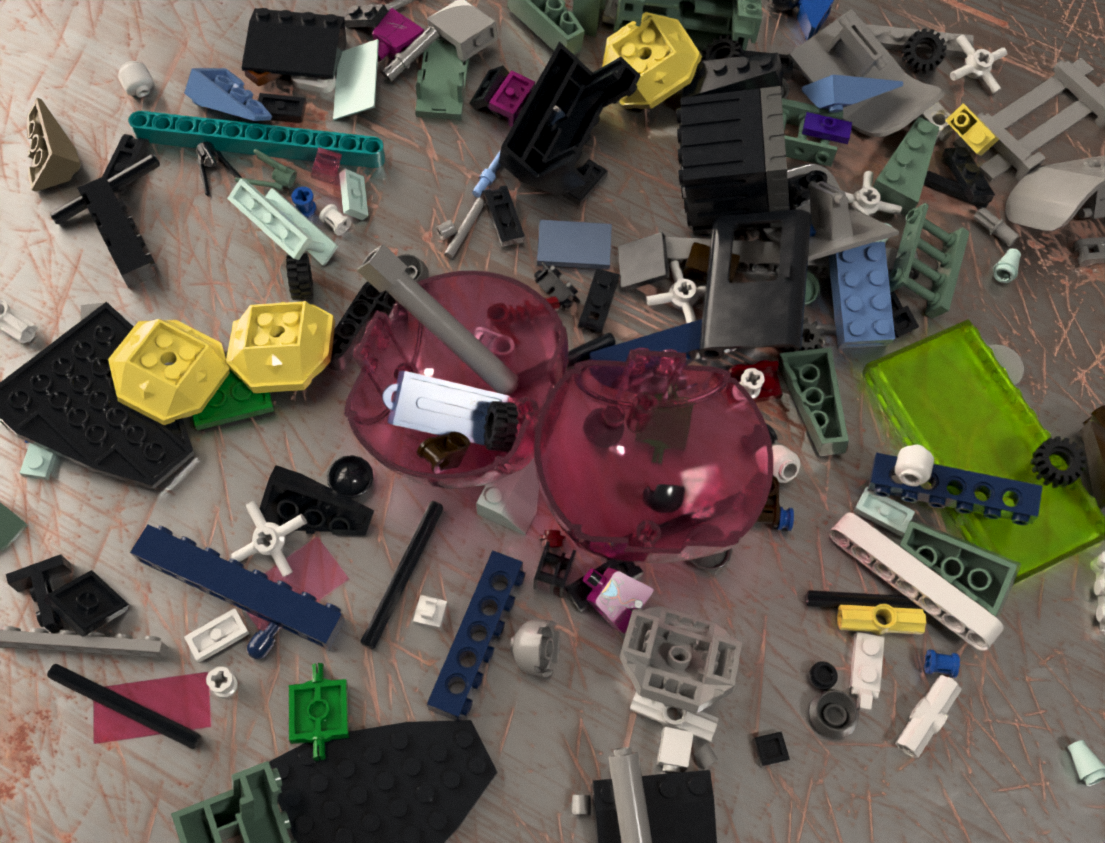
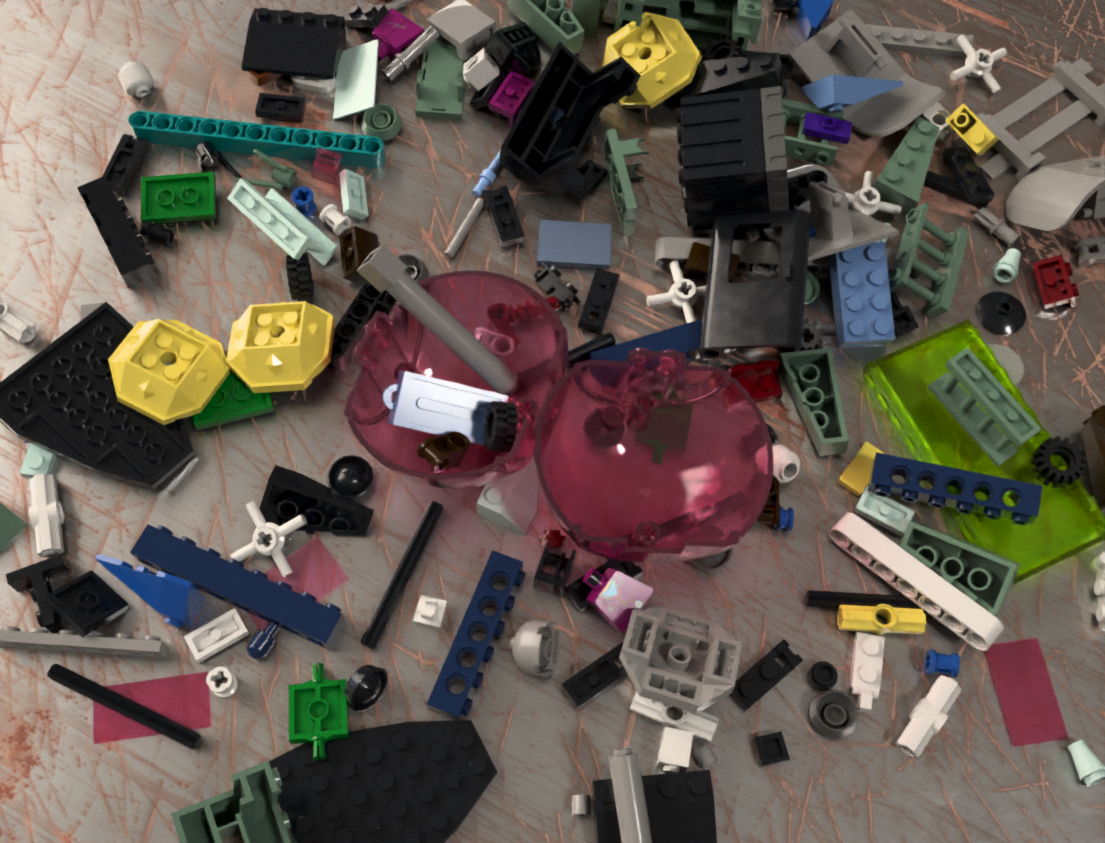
dark tan wedge [27,98,81,192] -> none
black axle [50,155,160,224] -> none
medium blue wedge [184,68,272,121] -> none
light grey piece [436,220,457,240] -> none
tile [618,232,669,291] -> none
black hair [642,484,686,513] -> none
white bush [737,368,765,400] -> none
white head [895,445,934,486] -> none
black tyre [901,28,947,74] -> none
none -> white piece [29,473,65,557]
none -> blue wedge [95,554,205,629]
none -> black pin [140,221,175,245]
none -> green plate [141,171,216,224]
none -> dark brown panel [339,226,379,281]
none -> black hat [344,665,388,712]
none -> sand green hat [362,103,402,141]
none -> white brick [463,48,499,91]
none -> black wedge [486,21,542,73]
none -> black plate [561,642,628,710]
none -> sand green piece [603,129,649,236]
none -> black plate [730,639,803,712]
none -> light yellow tile [837,441,885,497]
none -> sand green fence [928,347,1042,467]
none -> black dish [976,291,1026,335]
none -> clear pink piece [984,638,1069,747]
none -> dark red bracket [1032,255,1079,309]

